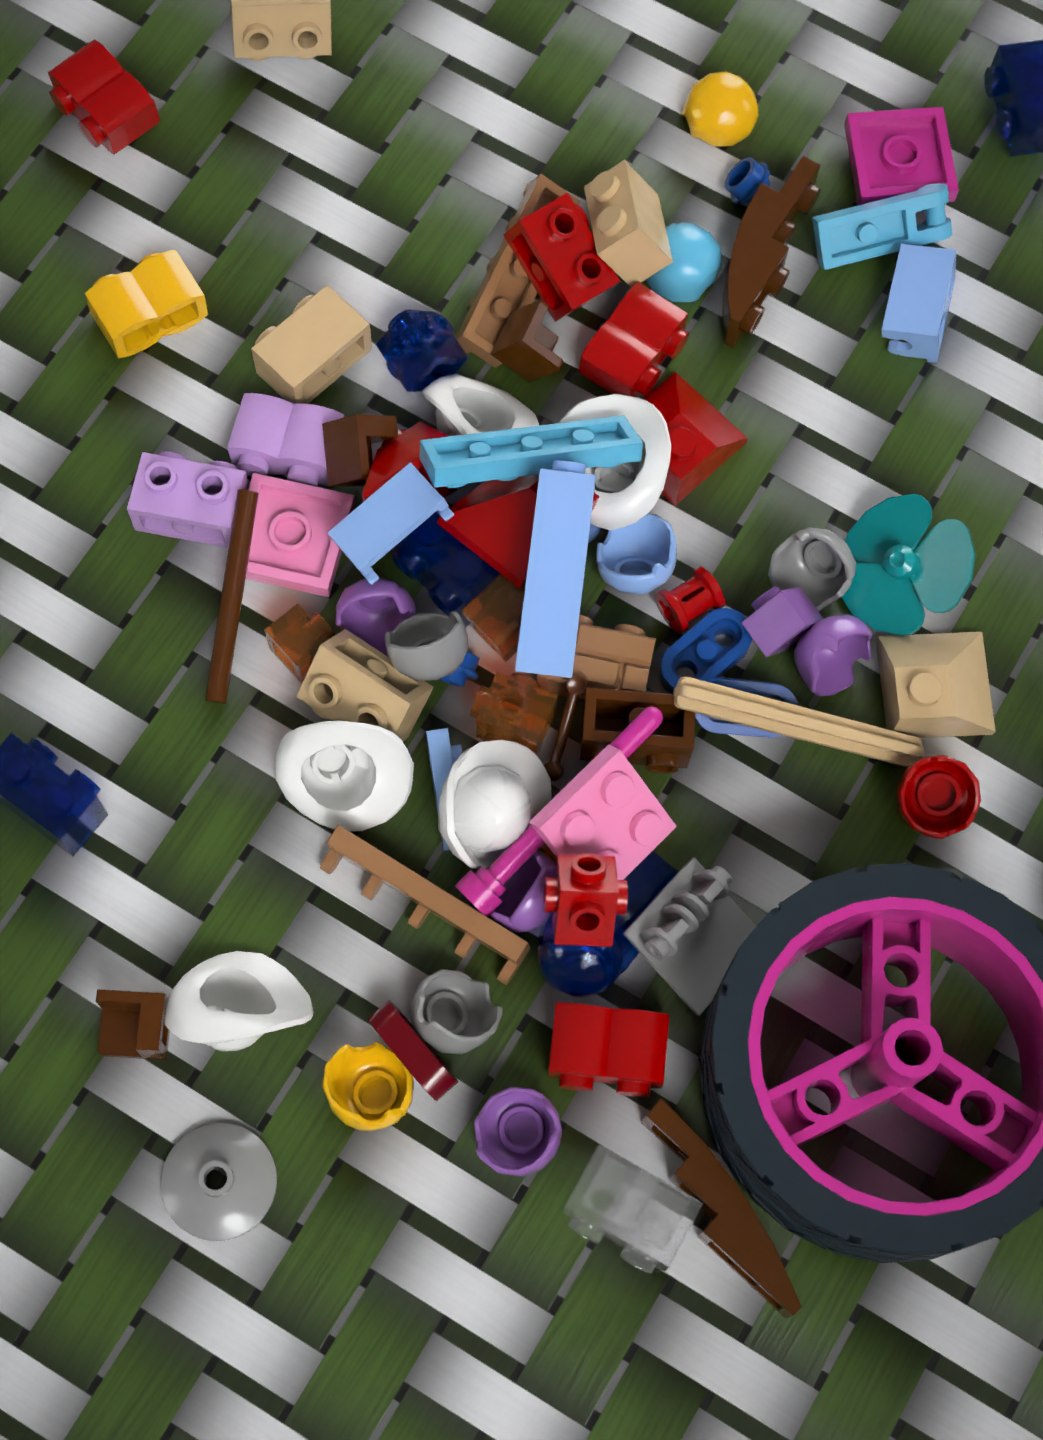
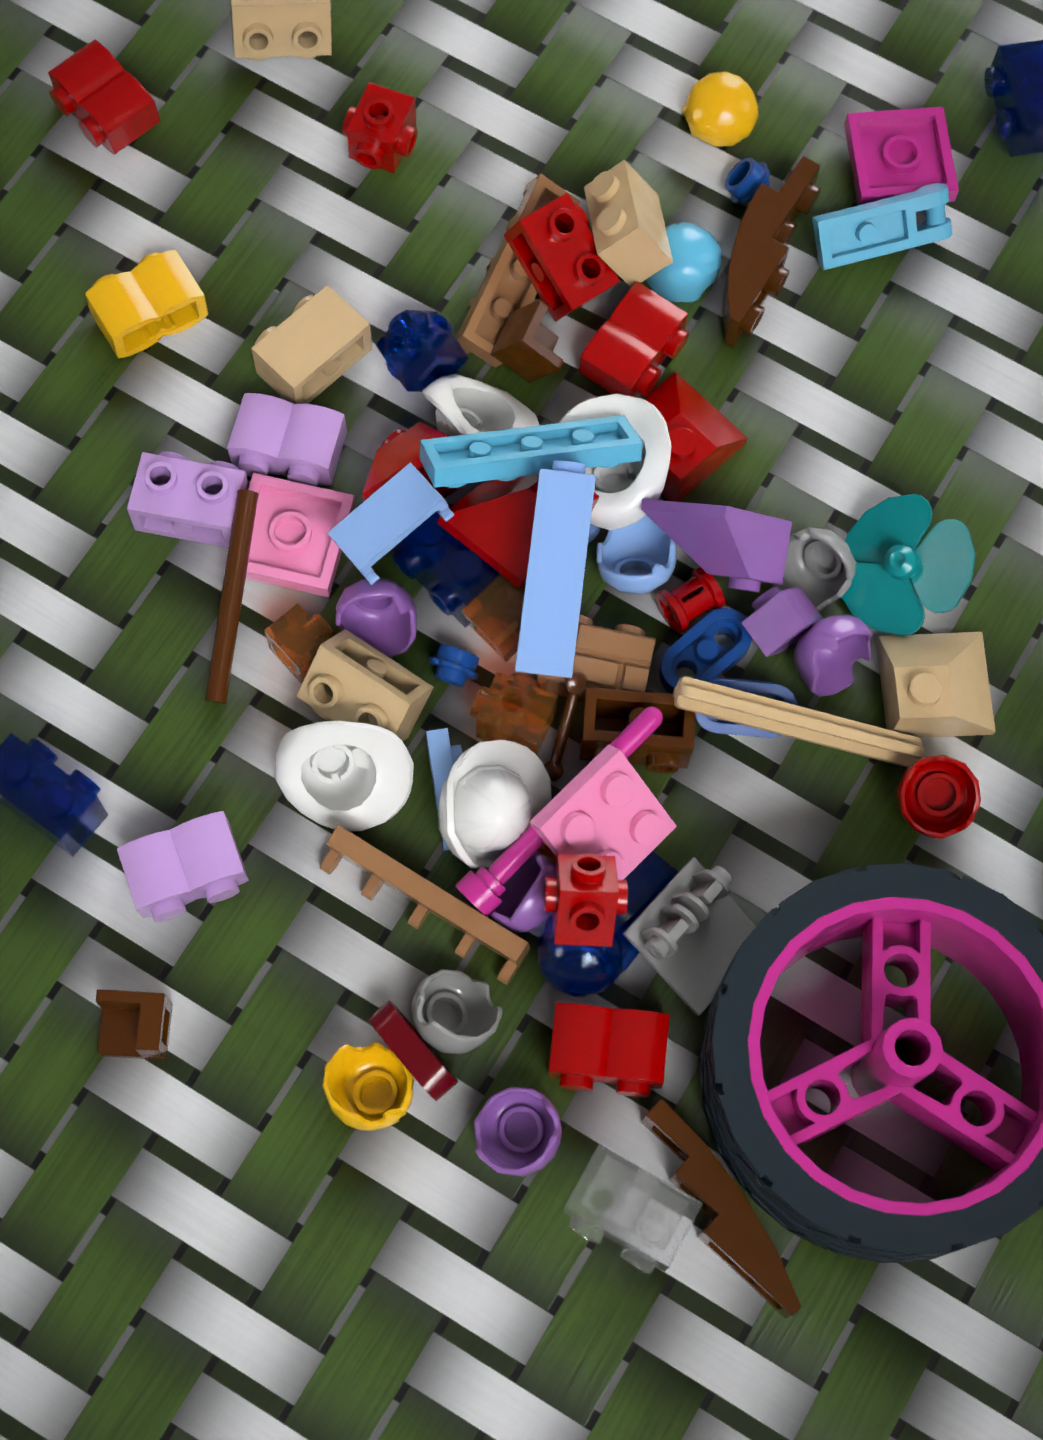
light grey dish [160,1123,277,1241] -> none
white hat [165,951,313,1051] -> none
reddish brown panel [322,414,398,487] -> none
light grey hair [385,611,468,681] -> none
light blue hinge [882,244,956,363] -> none
none -> lavender brick [117,811,249,922]
none -> red brick [342,82,418,174]
none -> medium lavender slope [641,499,792,593]

